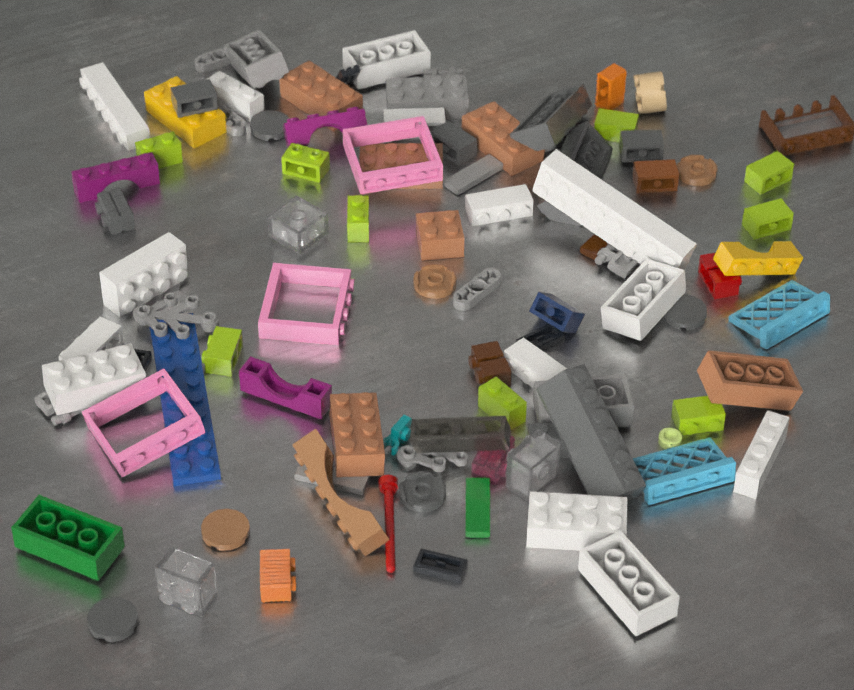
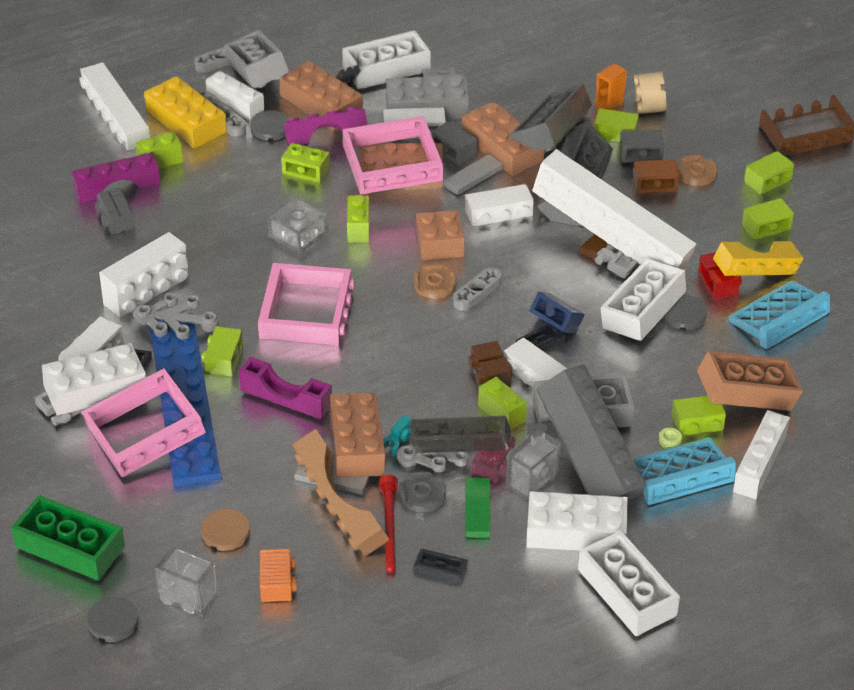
dark grey brick [170,79,218,118] -> none

